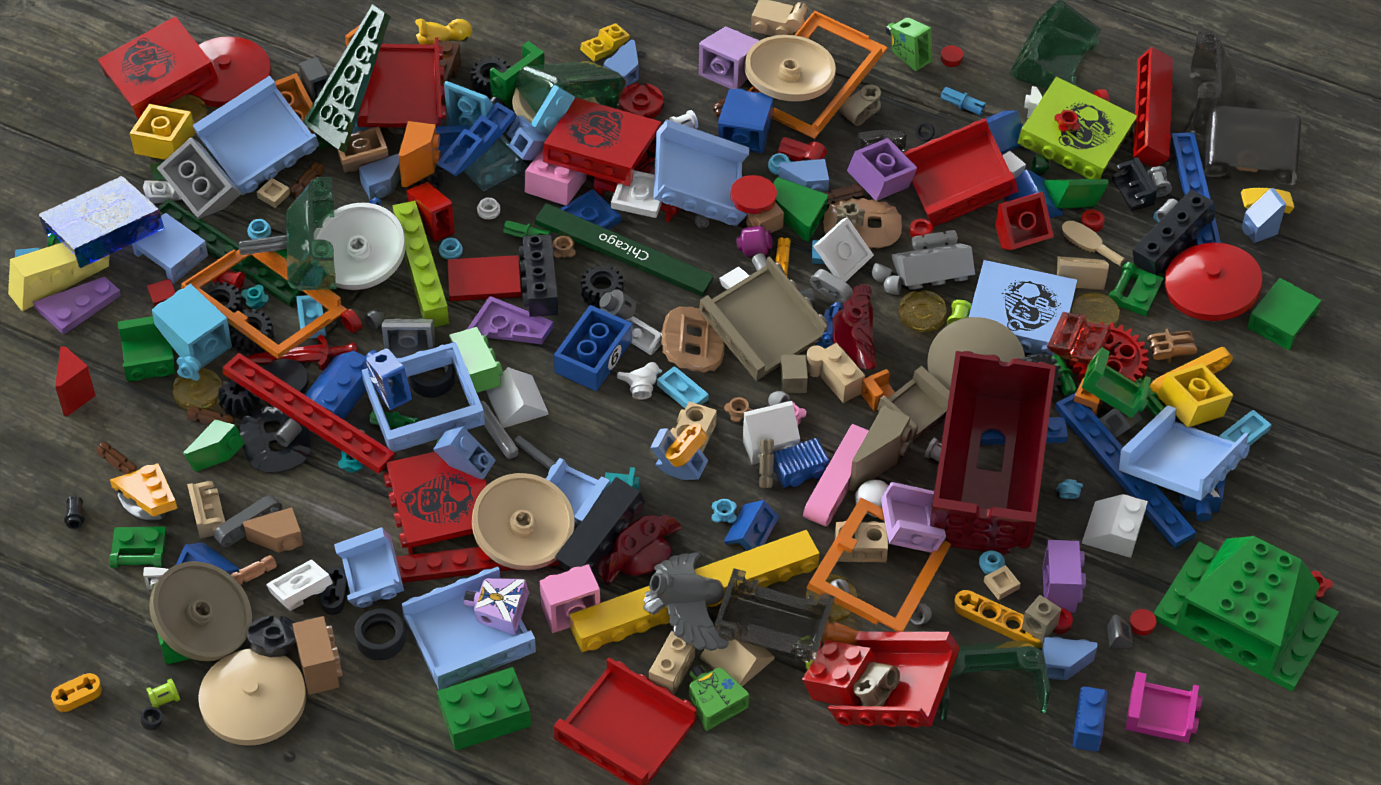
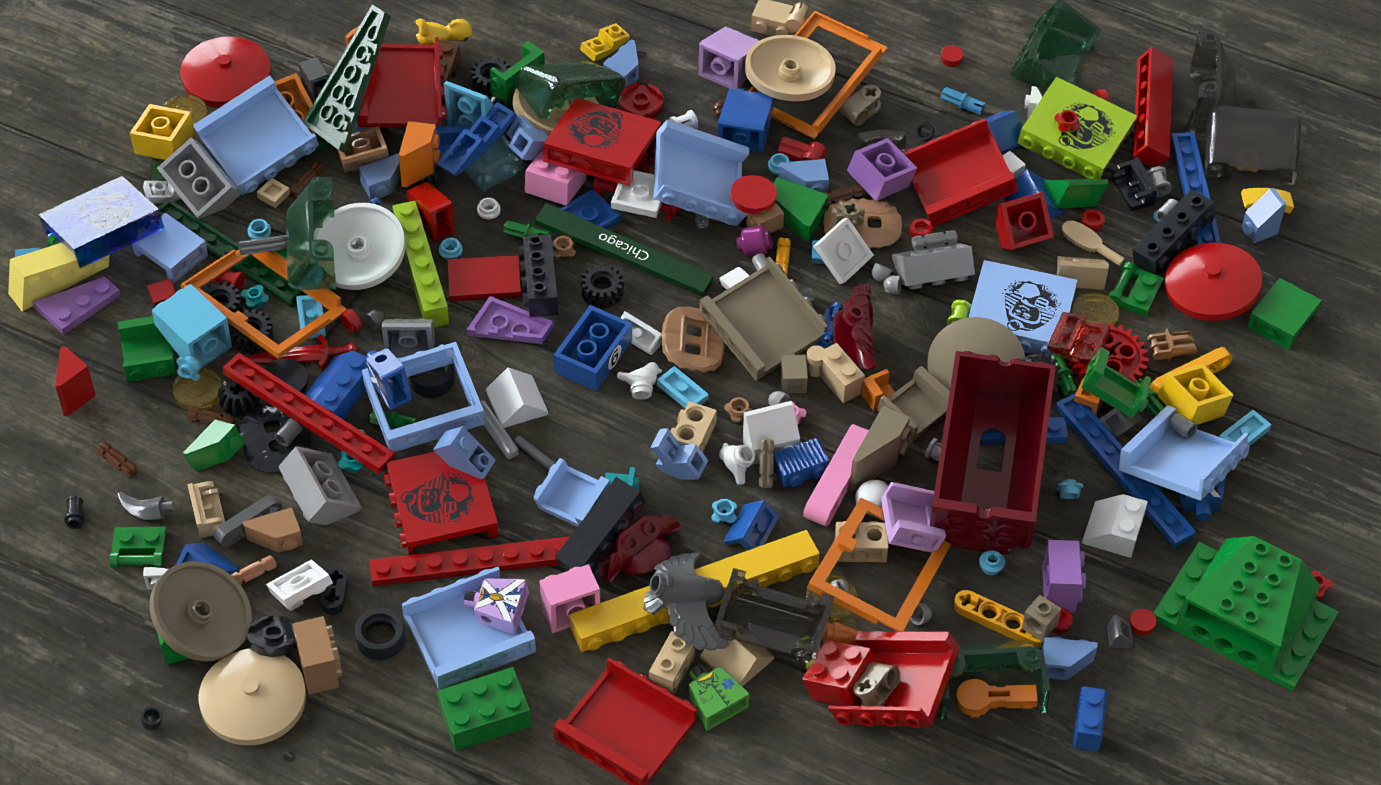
light orange beam [51,673,102,712] -> none
red panel [97,16,218,120] -> none
light orange wing [110,464,177,517] -> none
lime bush [146,679,180,709] -> none
light blue panel [334,527,404,608] -> none
brick [450,327,503,393] -> none
tan dish [472,473,575,570] -> none
medium azure plate [531,85,575,135] -> none
dark grey piece [599,290,636,320] -> none
light orange beam [665,424,707,467] -> none
light grey beam [810,269,853,305] -> none
bright green torso [886,18,932,71] -> none
clear yellow tile [899,290,946,332] -> none
tan plate [984,565,1021,600] -> none
dark green hinge [1031,155,1049,174] -> none
dark pink panel [1125,672,1202,743] -> none
none -> light grey slope [279,446,362,525]
none -> white animal [719,443,755,485]
none -> orange piece [957,679,1037,718]
none -> dark grey hinge [1169,413,1197,439]

